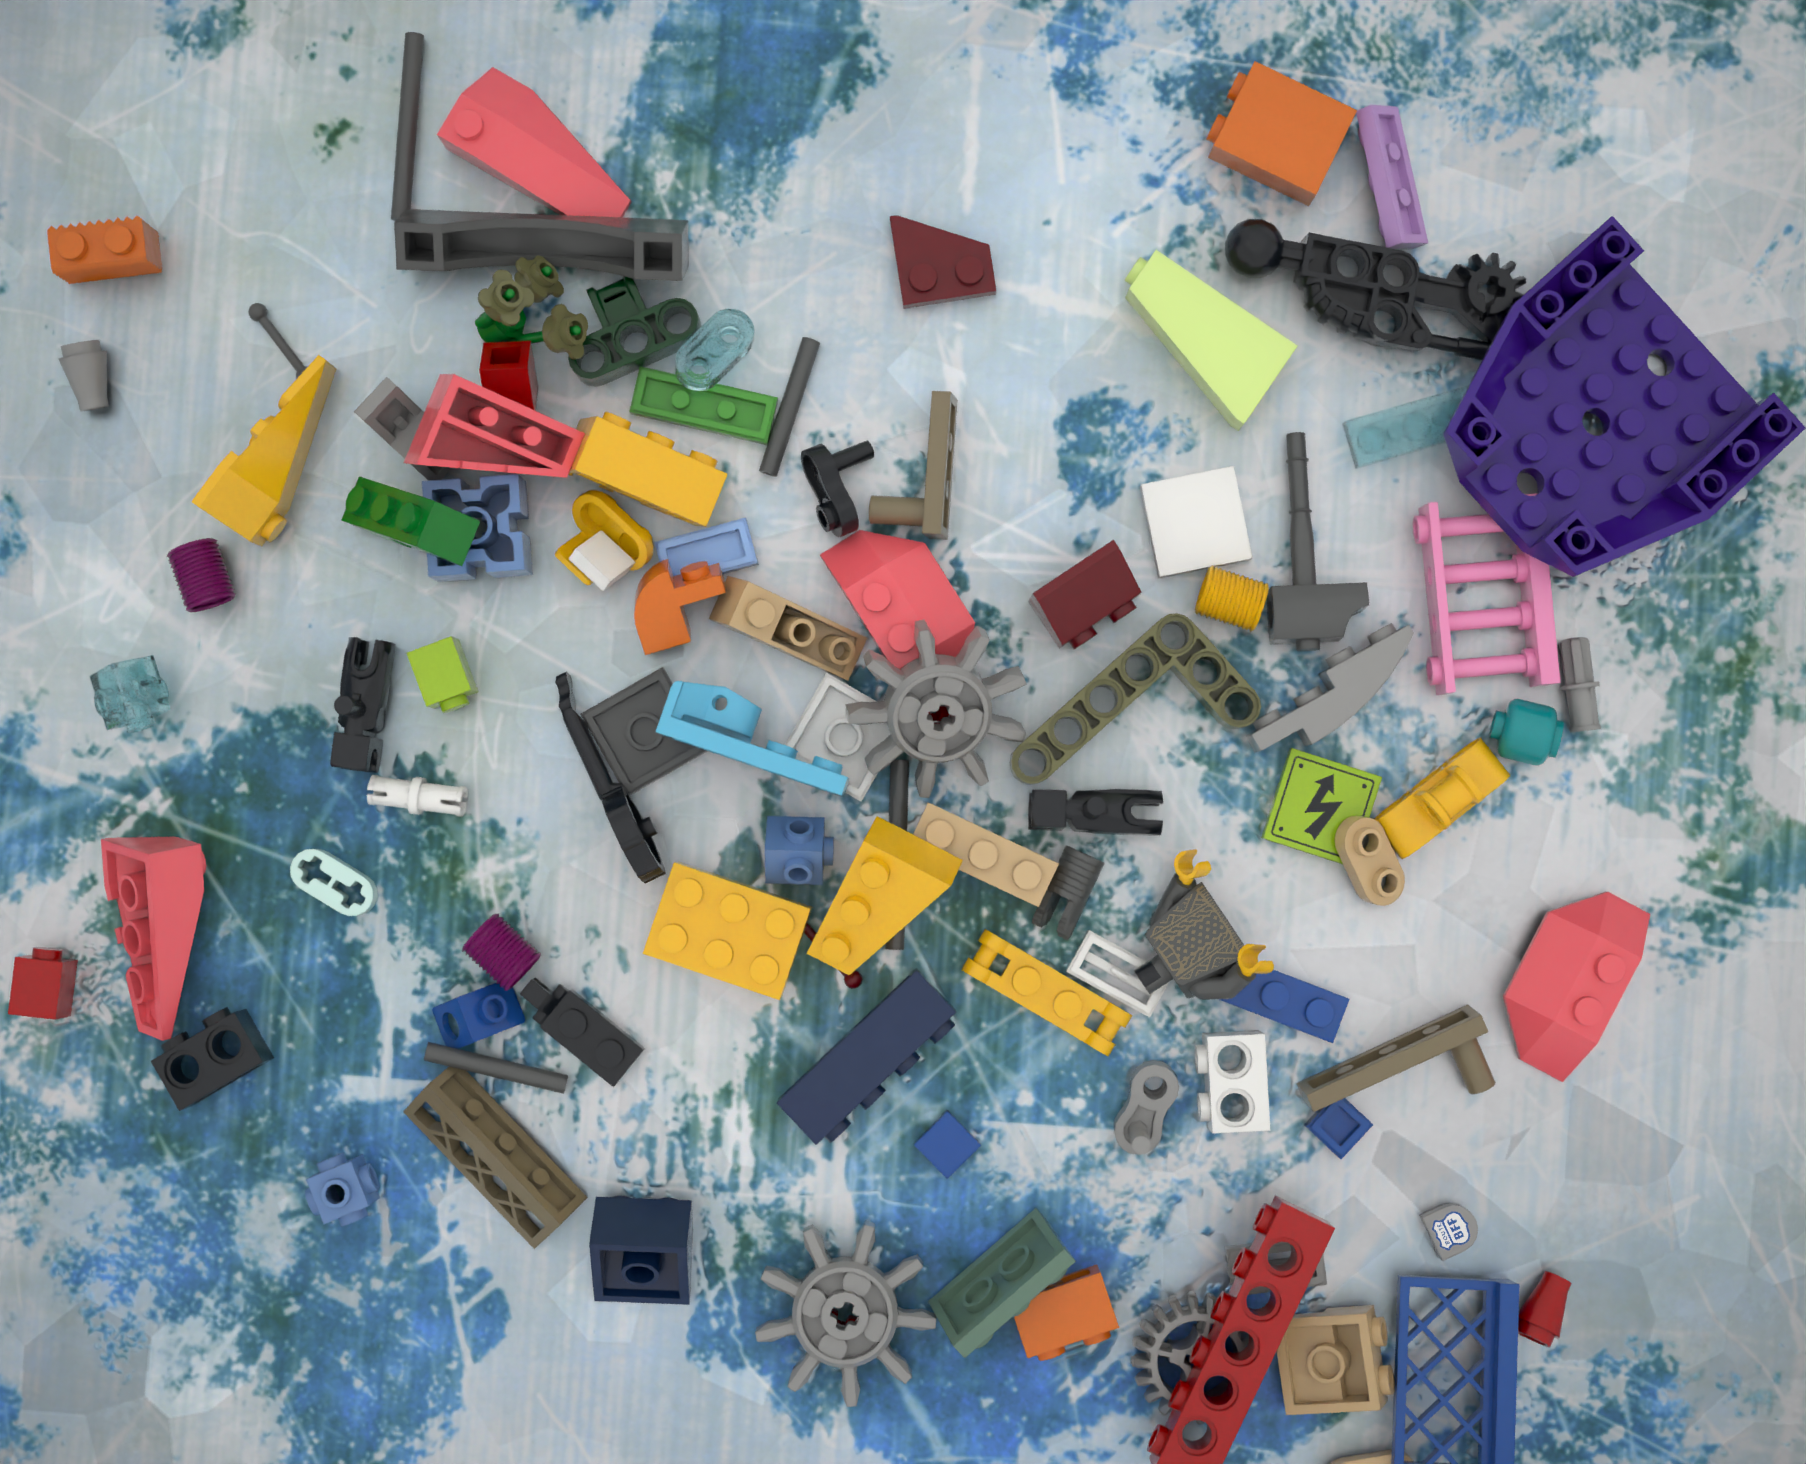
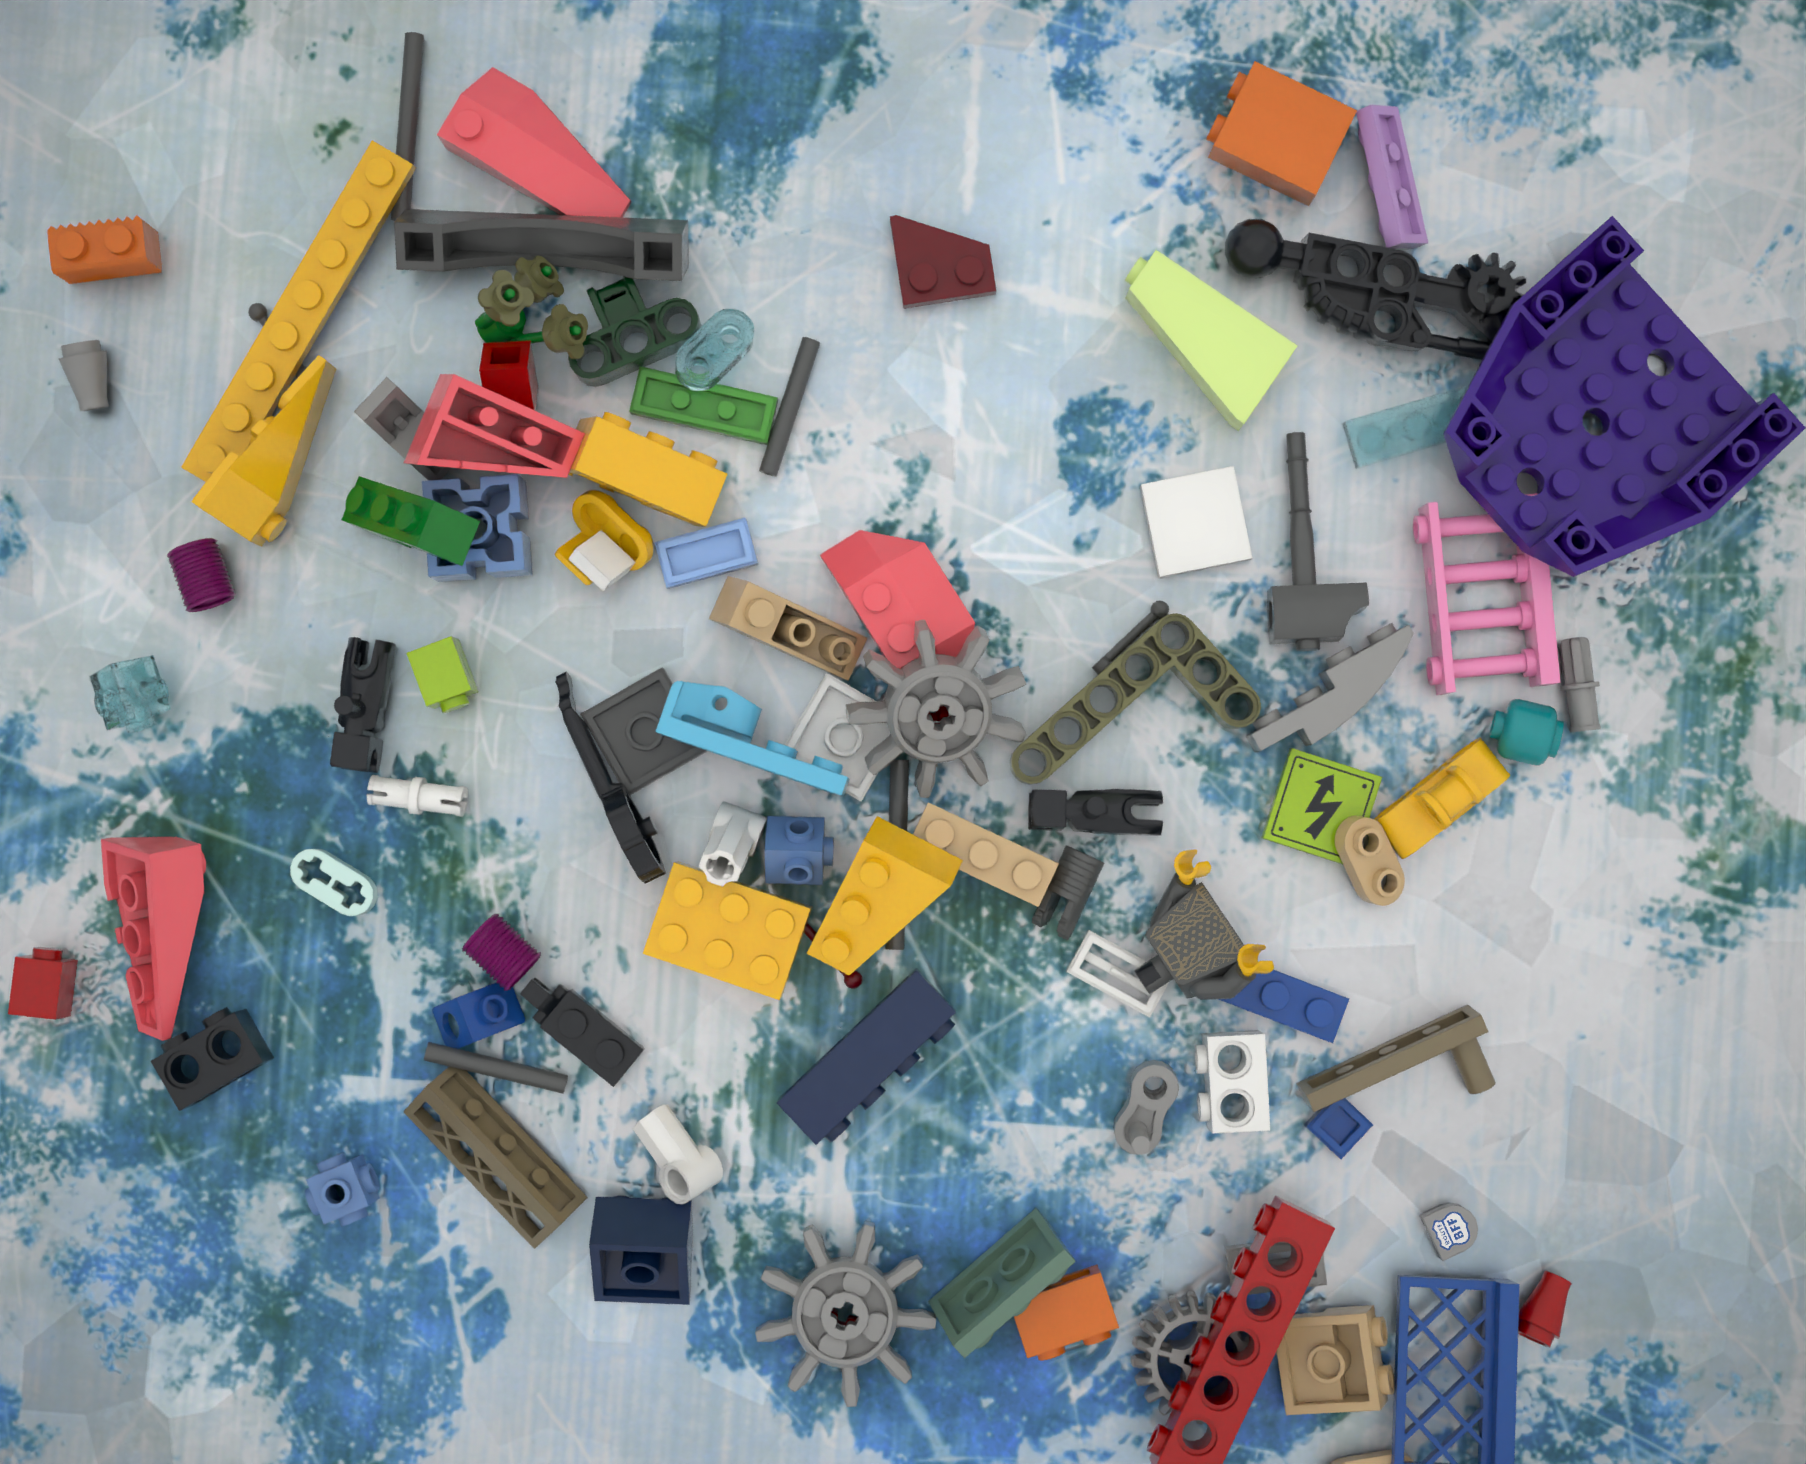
orange brick [634,559,726,655] -> none
black piece [801,440,874,537] -> none
dark tan piece [869,391,958,540] -> none
blue tile [914,1110,981,1179] -> none
yellow plate [961,929,1133,1057] -> none
dark red slope [1028,540,1142,649] -> none
yellow piece [1195,565,1269,632] -> none
coral wedge [1503,892,1650,1082] -> none
none -> yellow plate [181,140,416,482]
none -> white piece [632,1104,723,1204]
none -> white piece [699,801,767,887]
none -> dark grey hinge [1092,600,1169,674]

